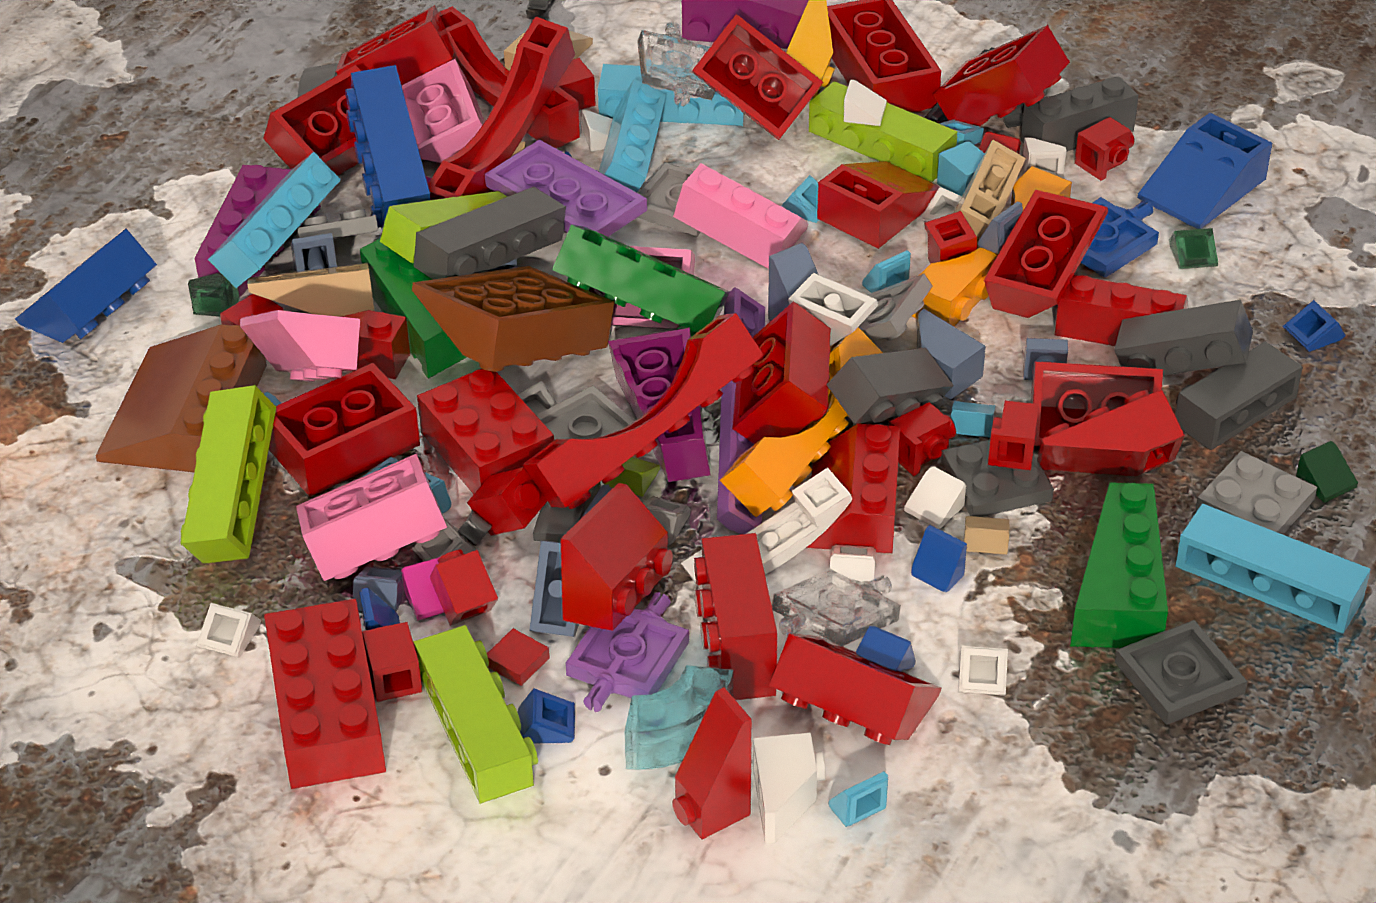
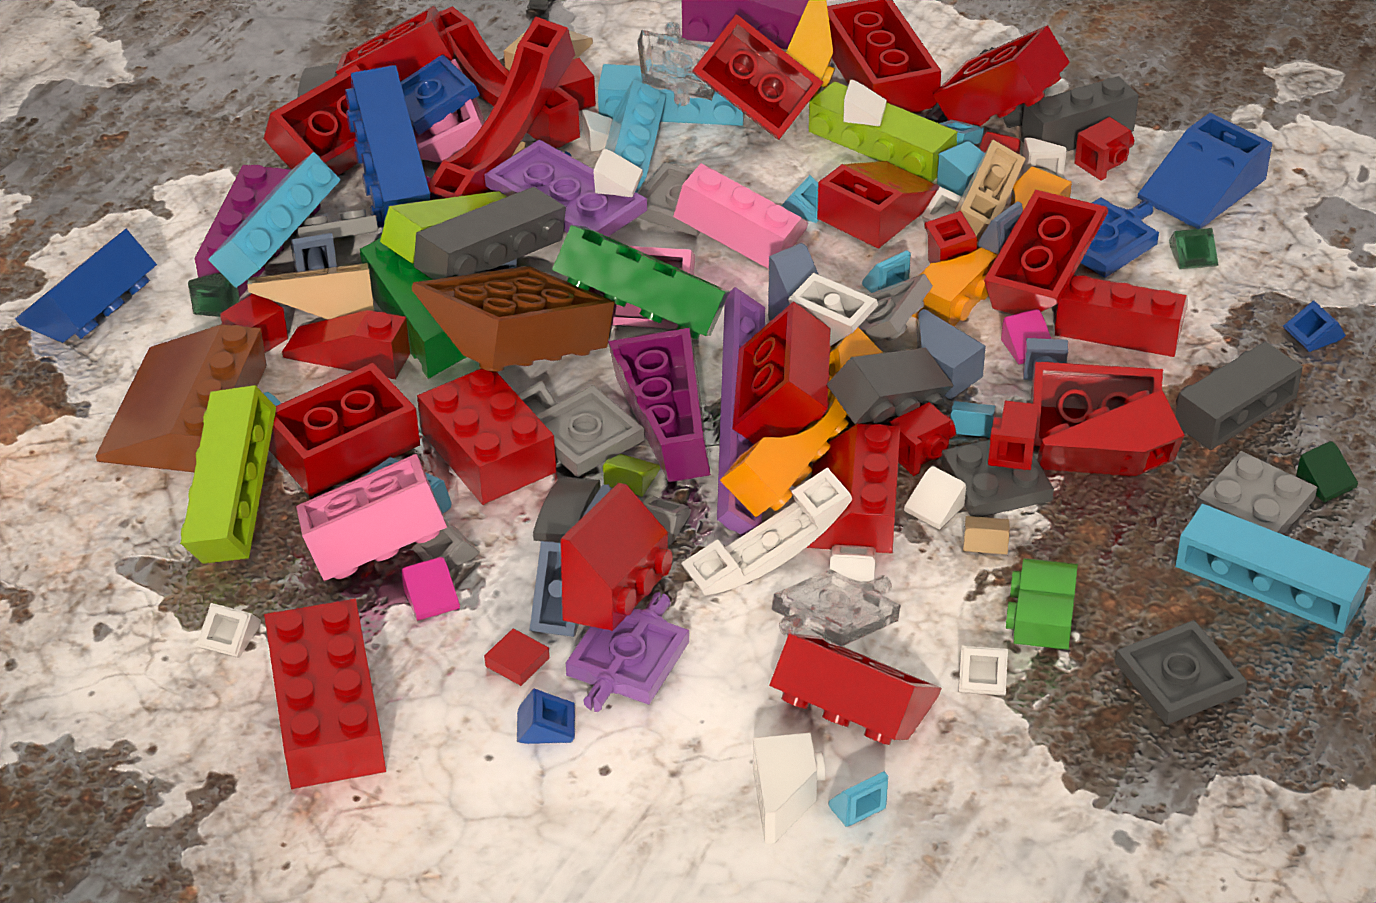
bright pink slope [240,310,360,382] -> none
sand blue slope [353,566,404,612] -> none
blue slope [360,588,400,631] -> none
red brick [362,622,422,702] -> none
lime brick [413,625,538,804] -> none
red brick [430,549,498,626] -> none
dark grey hand [458,509,492,546] -> none
red brick [467,467,547,536] -> none
red arch [522,313,764,509] -> none
clear light blue brick [624,665,733,770] -> none
red slope [672,687,752,840] -> none
red brick [694,533,777,700] -> none
blue slope [856,626,916,671] -> none
blue slope [911,525,967,592] -> none
green wedge [1070,482,1168,648] -> none
dark grey brick [1114,300,1253,376] -> none
none -> blue tile [401,55,480,135]
none -> white slope [594,149,643,197]
none -> dark pink slope [1001,309,1051,365]
none -> bright green brick [1006,558,1078,650]

